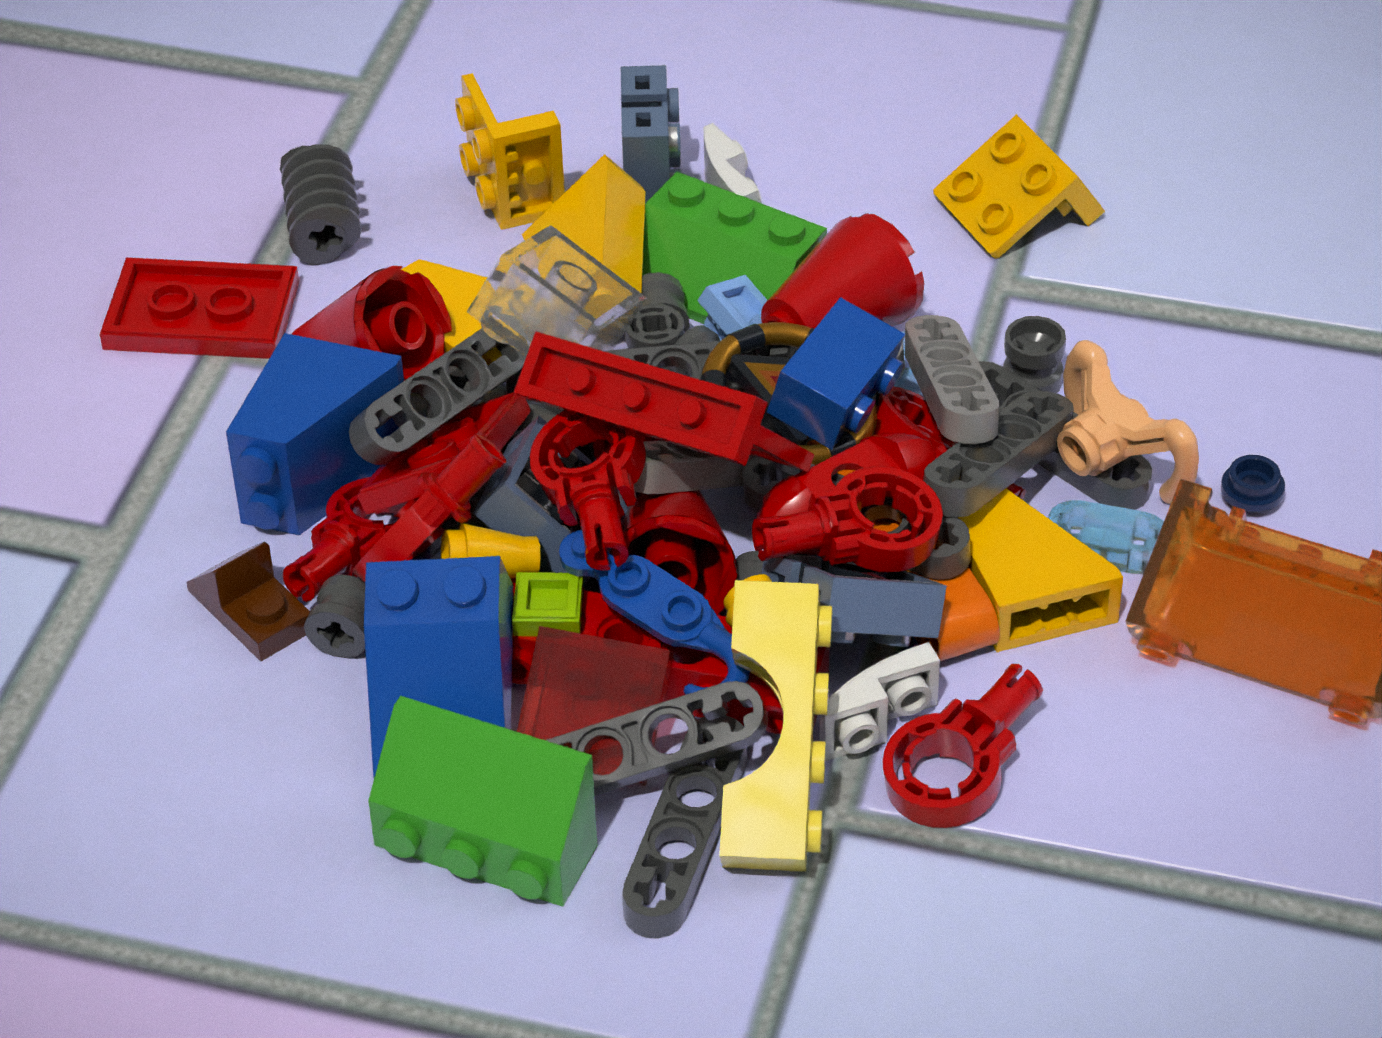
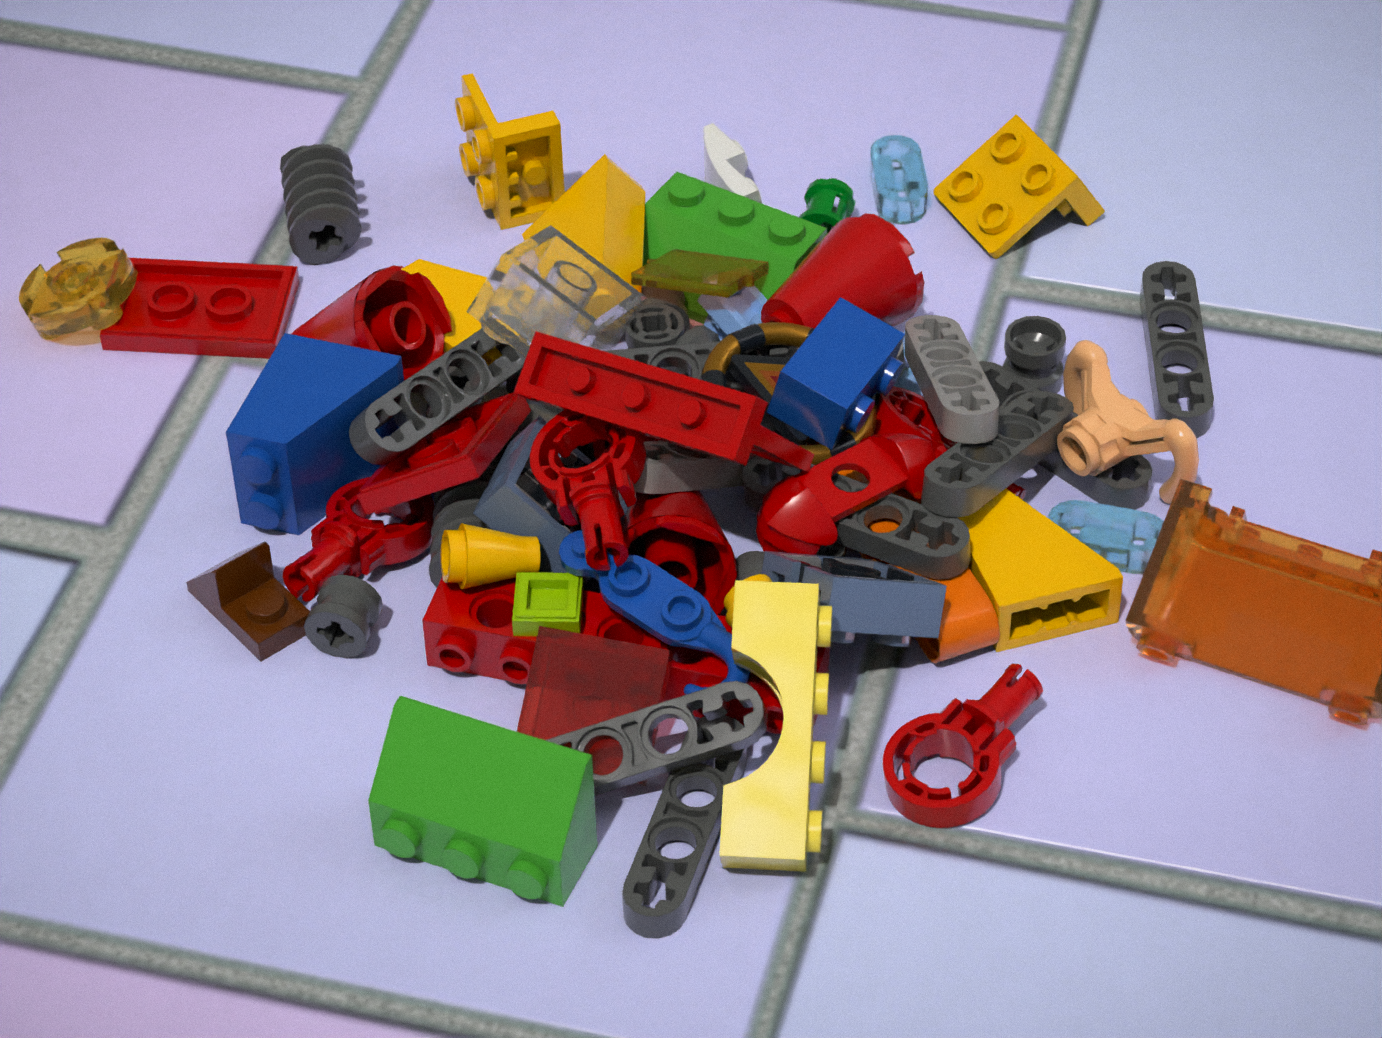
red pin [352,434,507,583] -> none
blue slope [364,556,514,778] -> none
sand blue piece [621,65,681,203] -> none
red pin [752,466,943,572] -> none
white slope [820,642,940,761] -> none
dark blue plate [1221,455,1285,512] -> none
none -> clear yellow plate [19,238,138,340]
none -> piece [631,249,768,298]
none -> green bush [799,178,856,233]
none -> clear light blue beam [870,135,928,225]
none -> dark grey beam [1140,261,1214,438]

